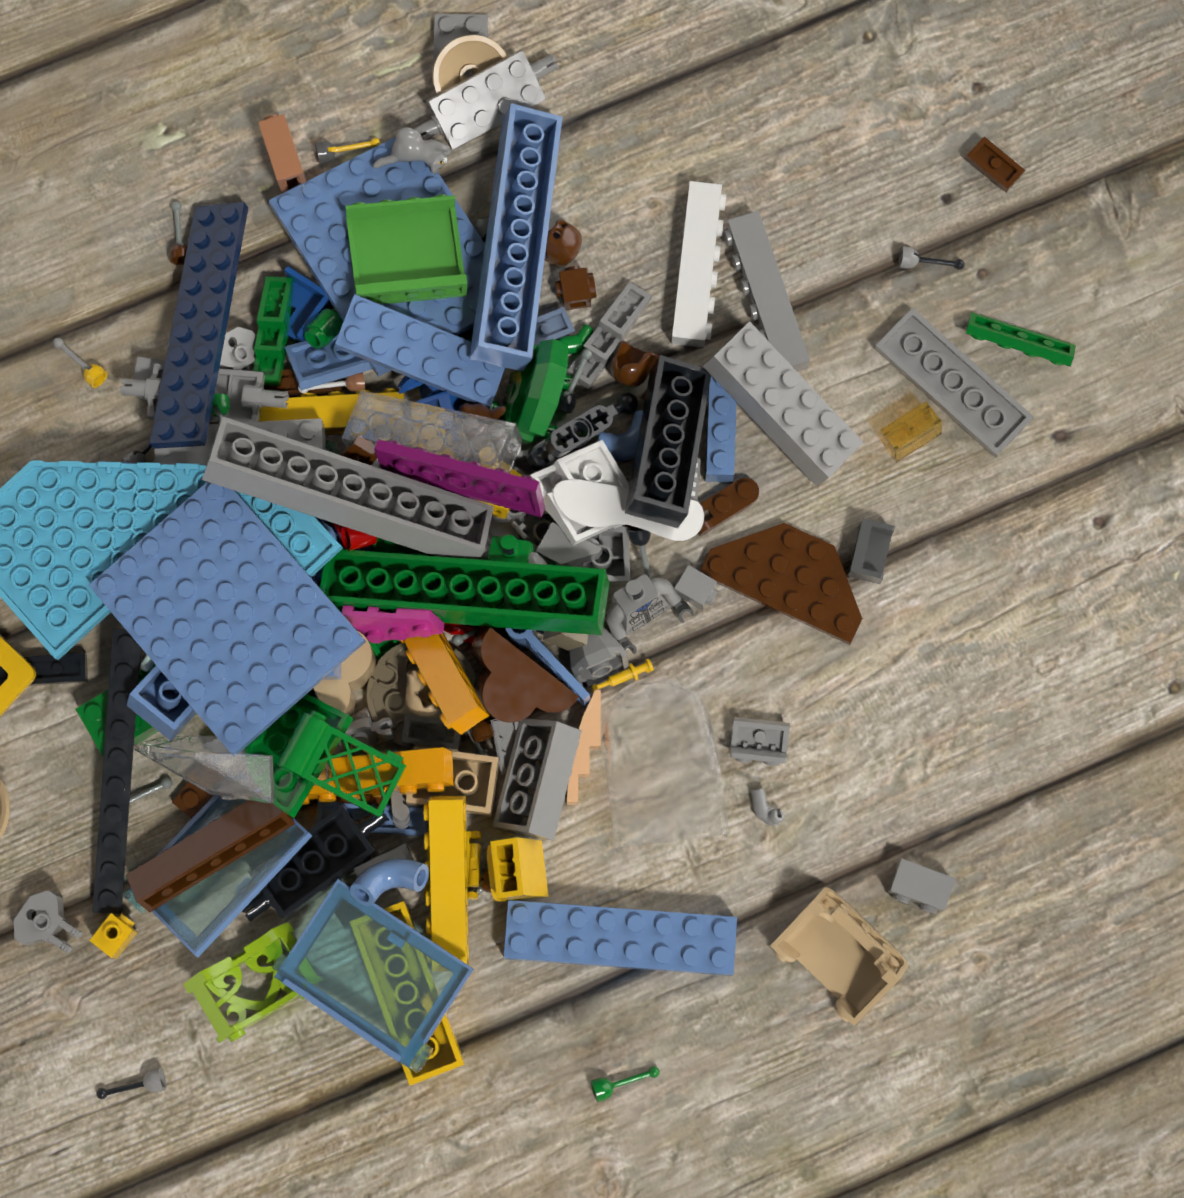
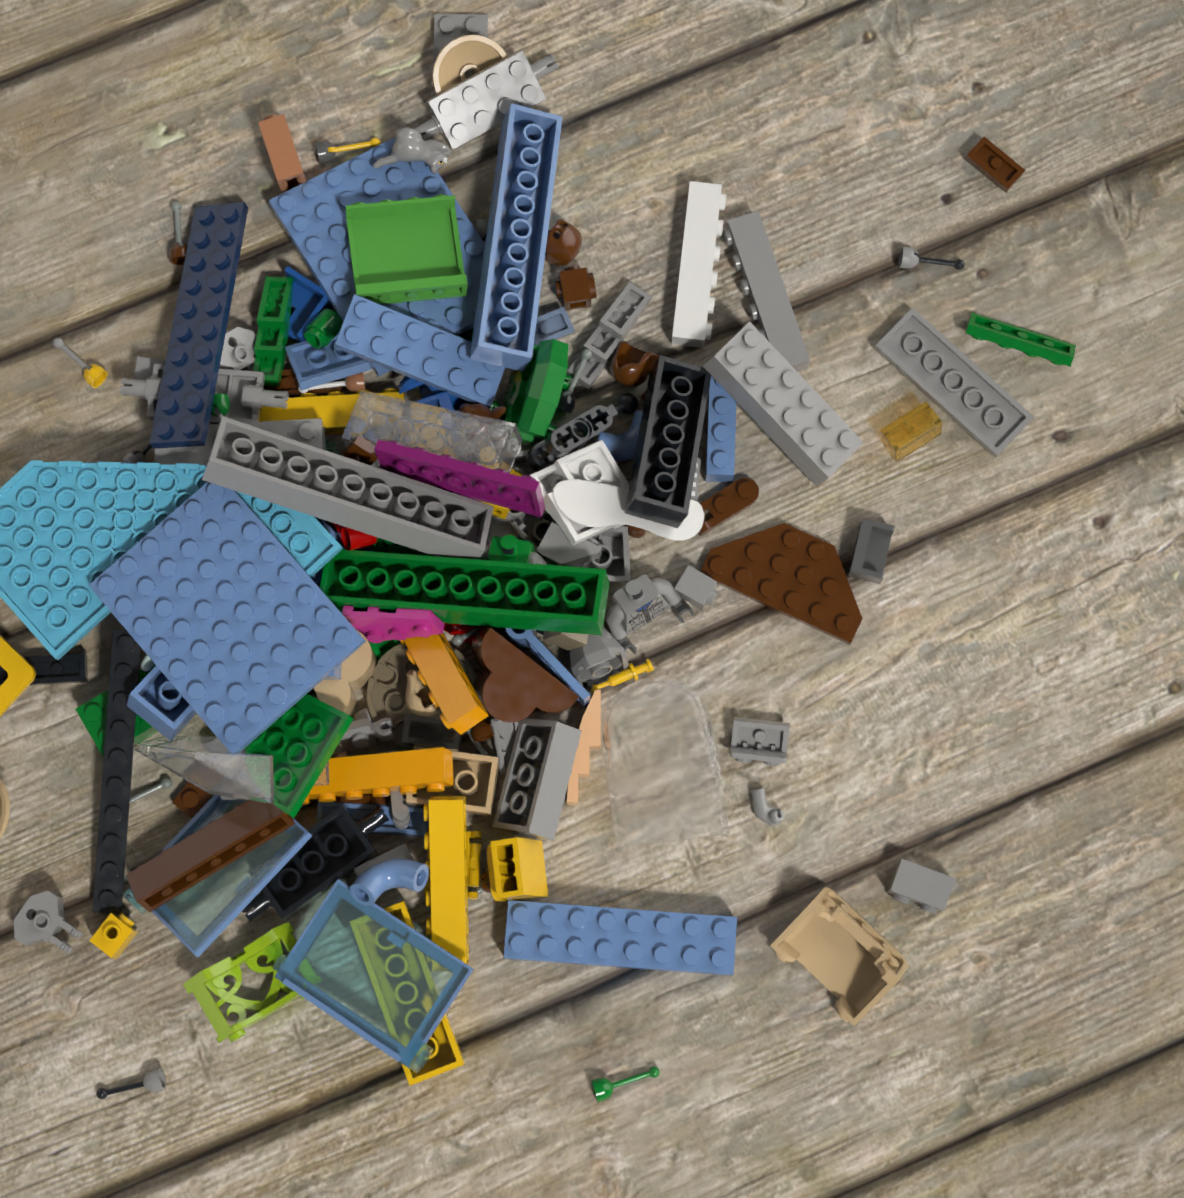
green piece [277,710,406,817] -> none
green arm [558,324,594,354] -> none
black hinge [627,526,652,580] -> none

